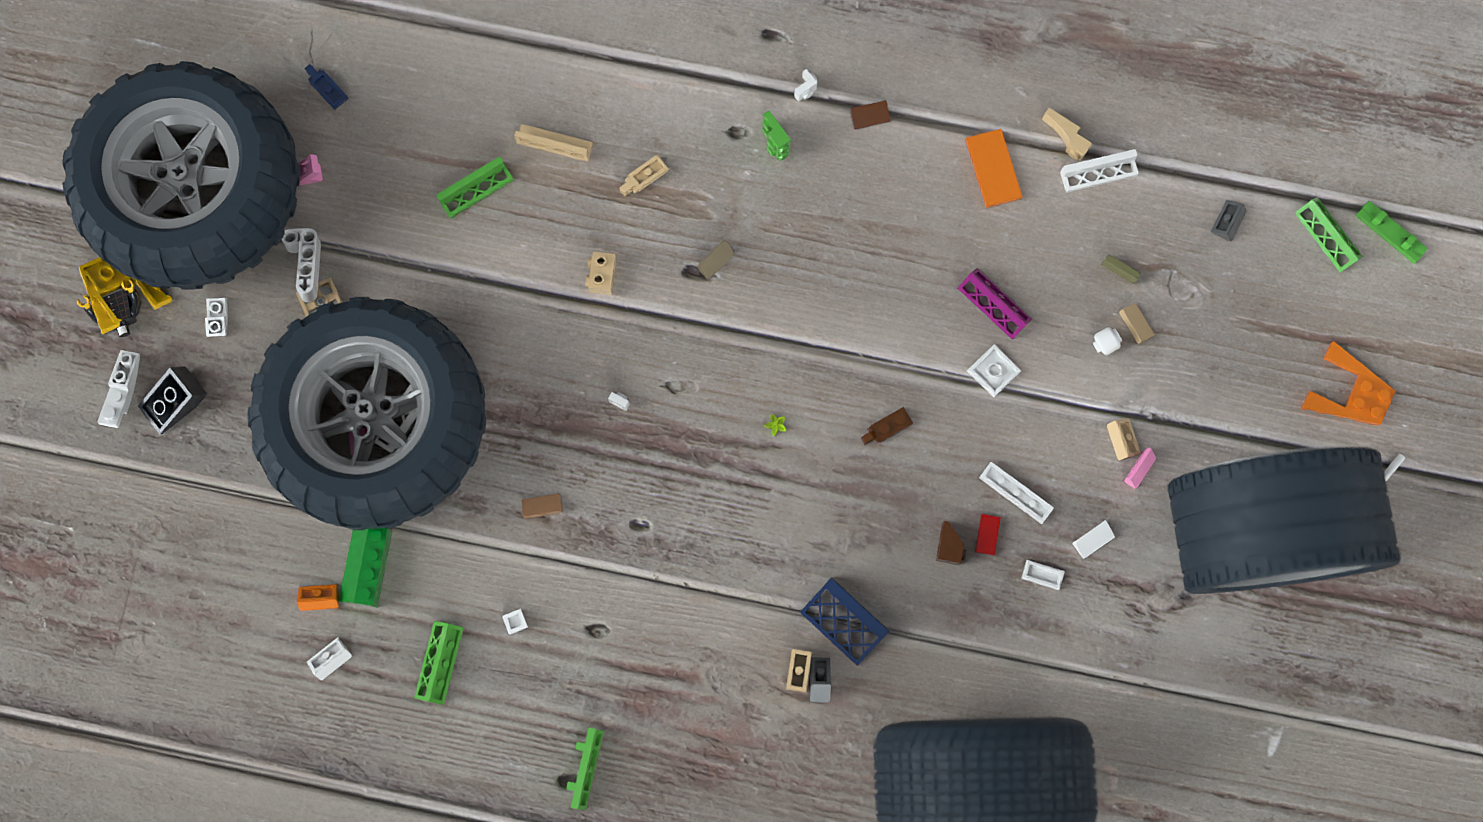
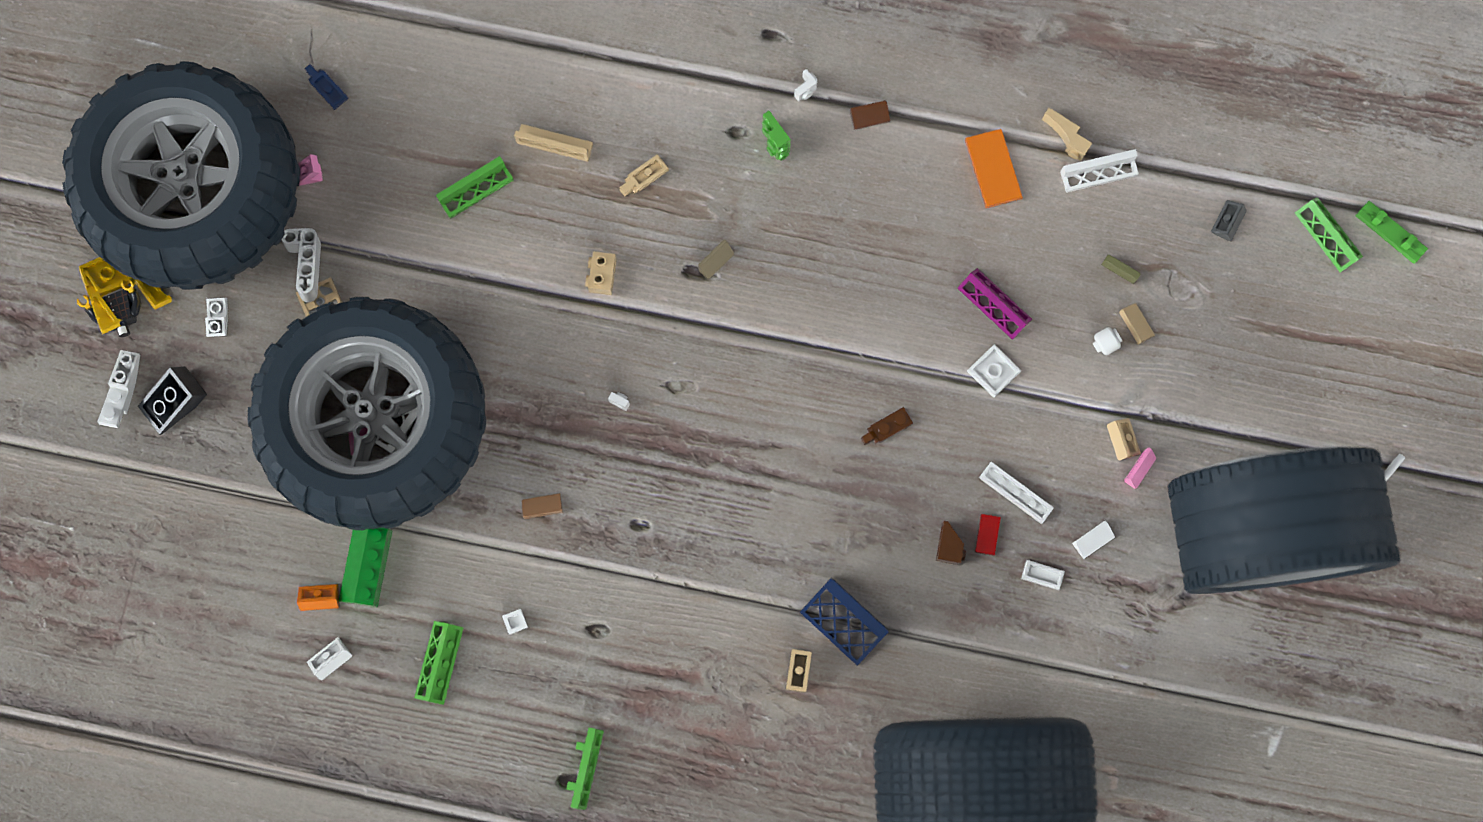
lime plant [764,414,786,437] -> none
dark grey slope [810,657,831,702] -> none
orange wing [1301,341,1396,426] -> none

